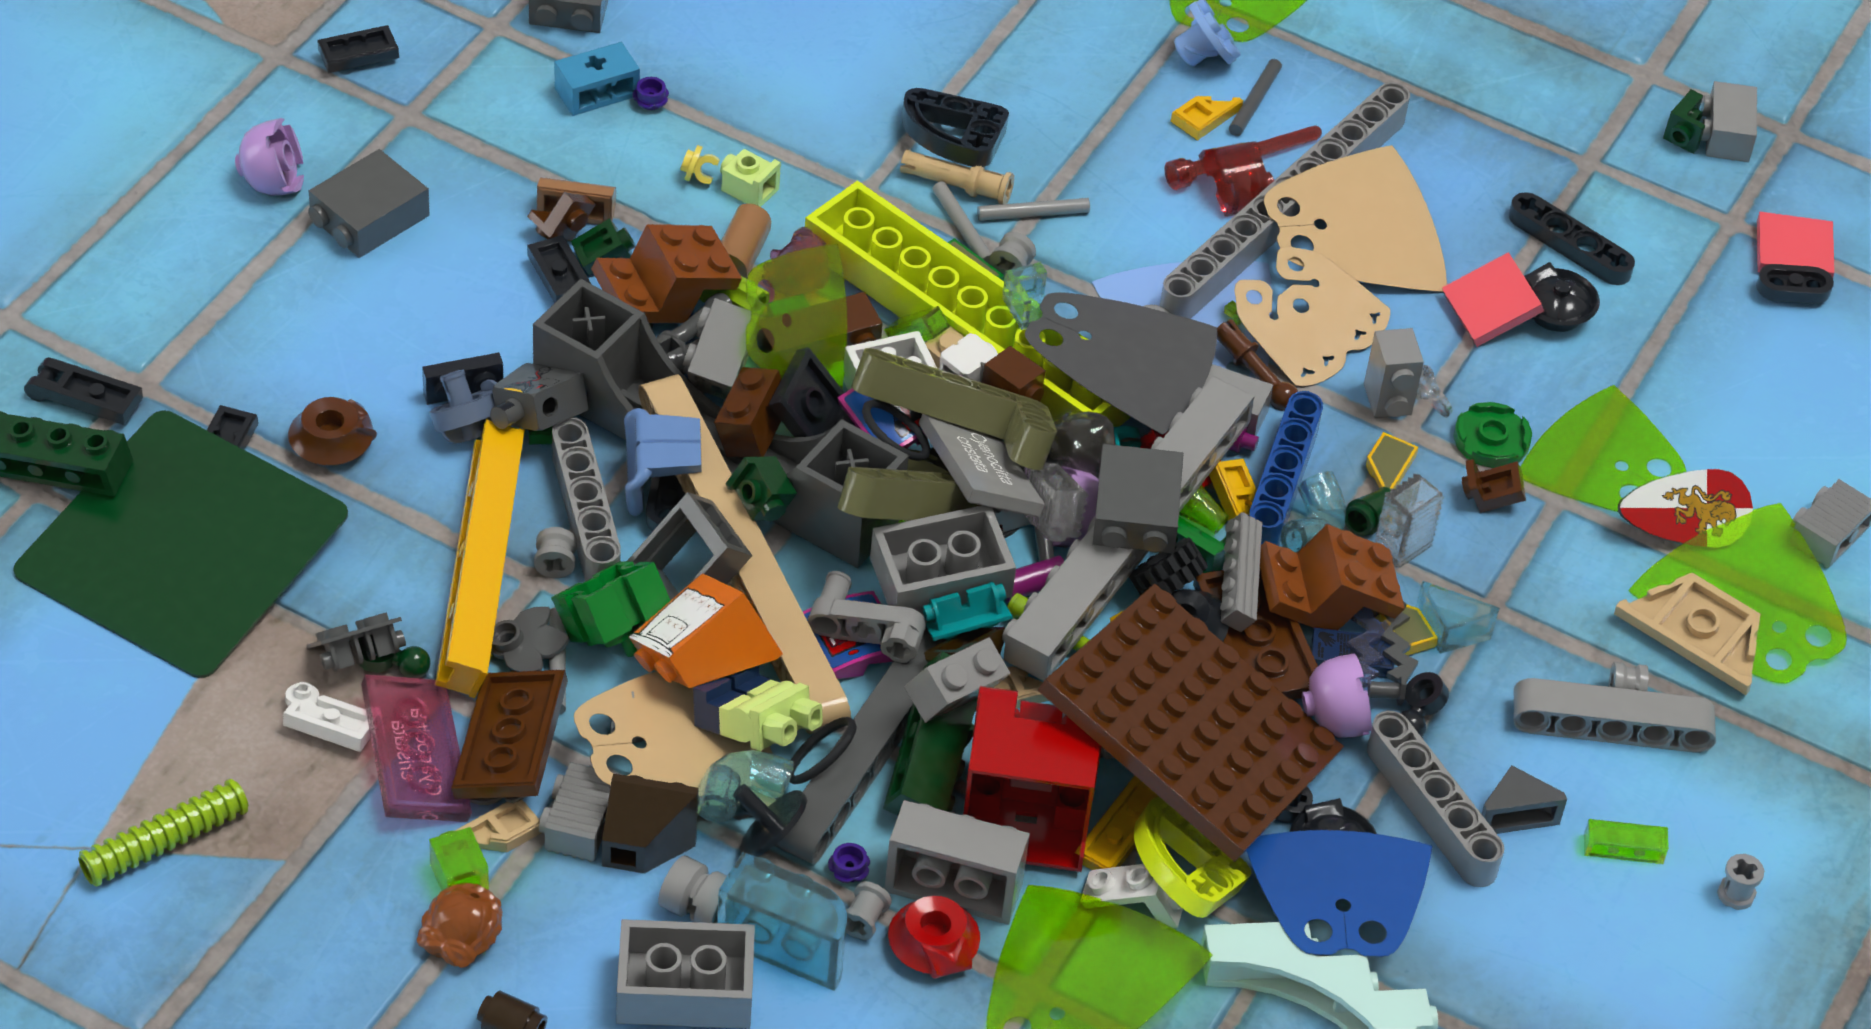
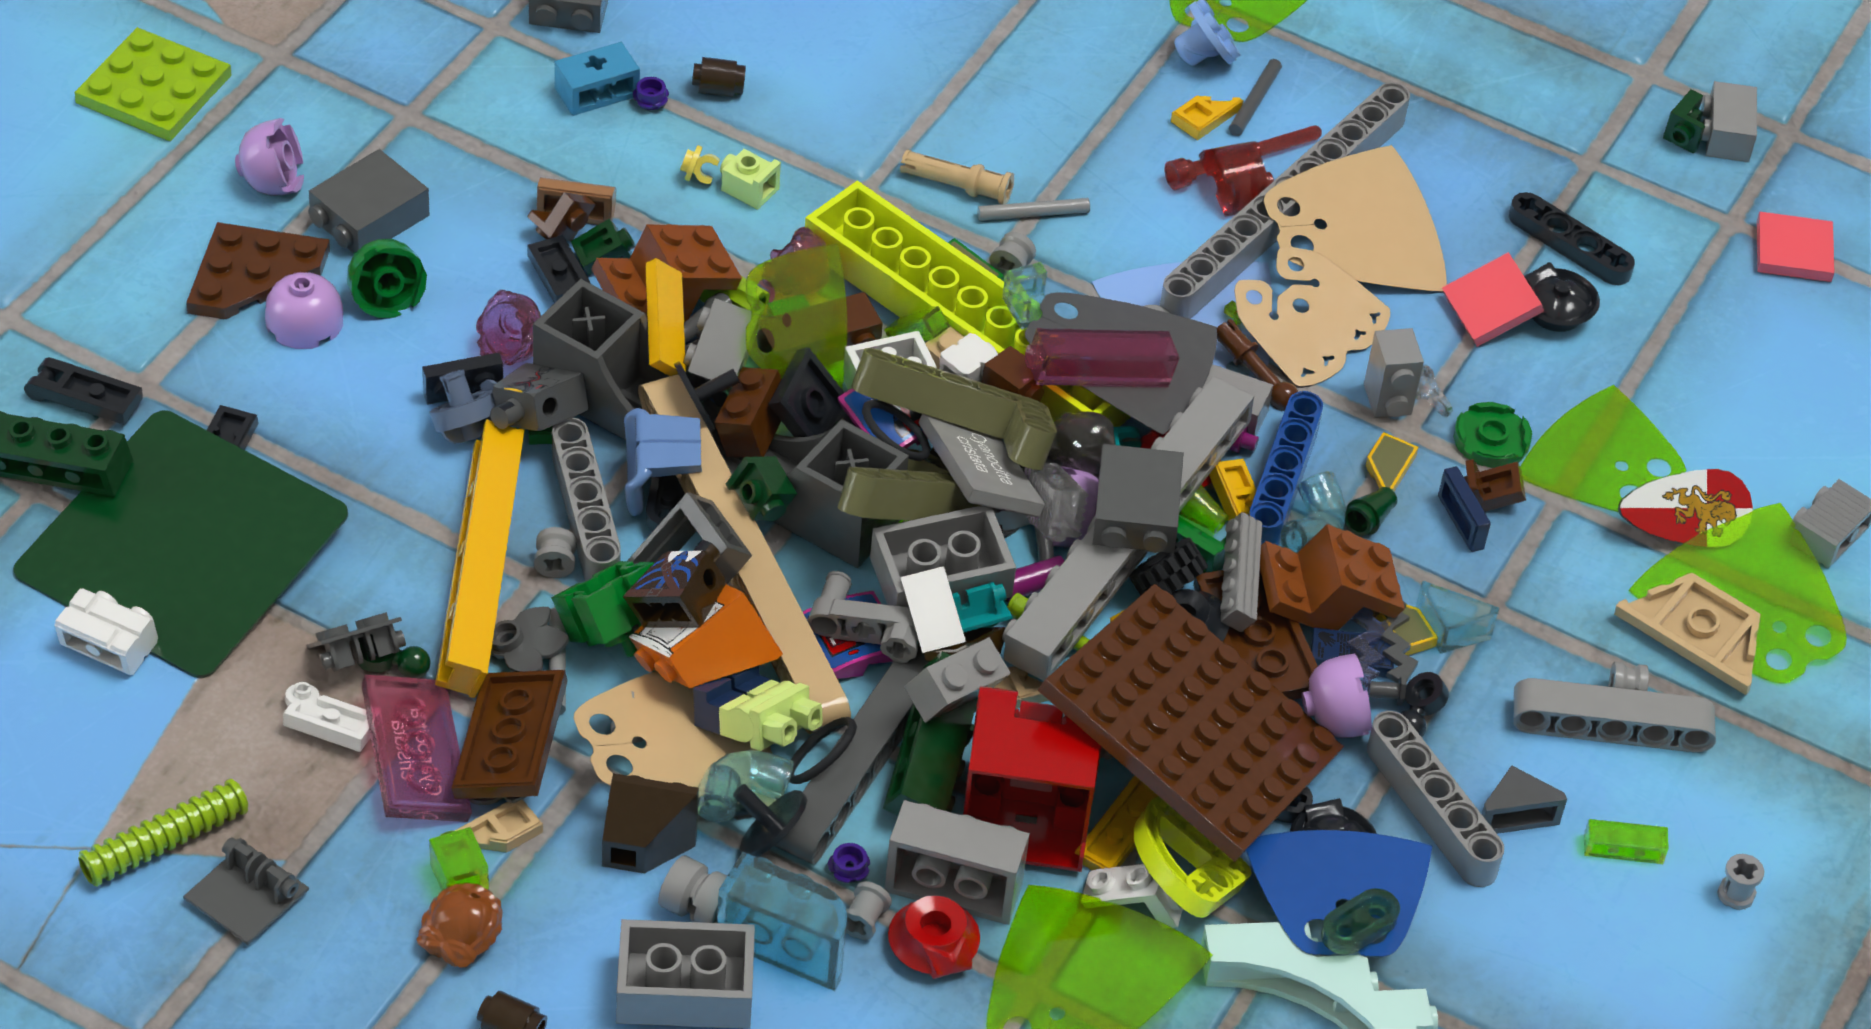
reddish brown piece [288,397,377,465] -> none
black plate [317,25,399,73] -> none
light grey brick [539,762,619,862] -> none
medium nougat brick [721,203,771,279] -> none
black beam [901,88,1009,167] -> none
light grey bar [933,181,991,264] -> none
clear brick [1374,473,1444,568] -> none
black plate [1756,264,1834,304] -> none
none -> white brick [54,588,158,675]
none -> lime plate [74,27,232,142]
none -> dark grey hinge [183,837,309,945]
none -> reddish brown plate [186,222,330,319]
none -> lavender cylinder [265,272,343,349]
none -> green cylinder [347,239,427,318]
none -> clear pink hair [476,289,541,366]
none -> dark brown torso [623,540,726,628]
none -> yellow tile [646,258,686,376]
none -> black shield [674,361,740,434]
none -> dark brown brick [692,57,746,97]
none -> white sticker [901,566,966,653]
none -> clear pink brick [1025,328,1180,387]
none -> plate [1321,888,1400,955]
none -> dark blue tile [1438,466,1491,552]

